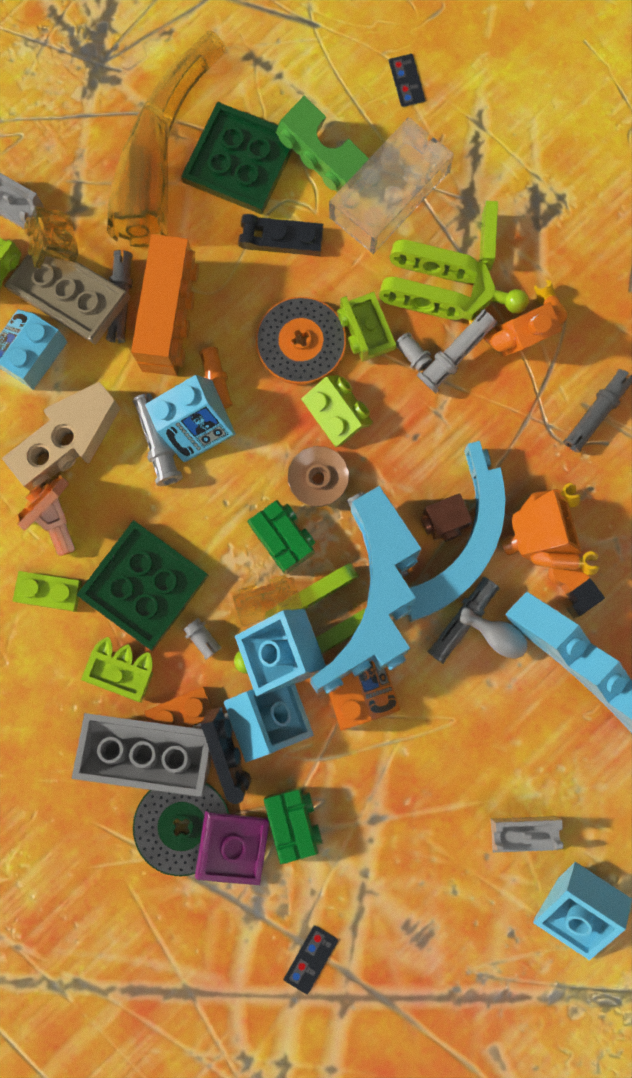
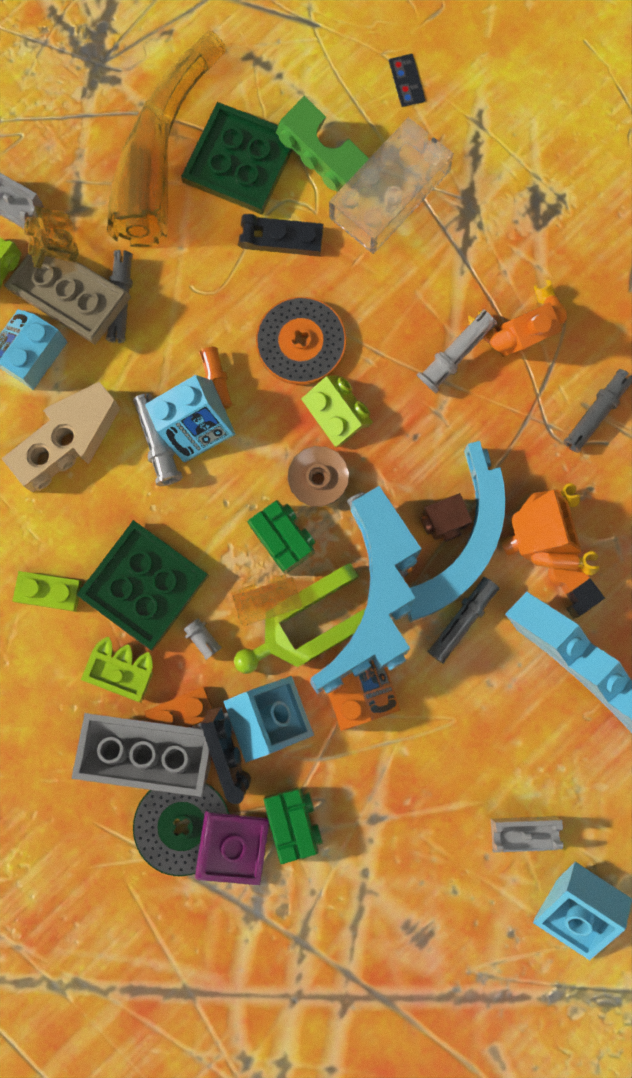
orange piece [16,474,75,556] -> none
orange piece [131,234,199,376] -> none
medium azure slope [235,609,326,696] -> none
black sticker [284,925,338,995] -> none
lime bracket [337,292,397,362] -> none
lime piece [379,239,529,320] -> none
light grey pin [396,332,432,372] -> none
light grey piece [460,608,528,659] -> none
lime tile [479,201,498,271] -> none

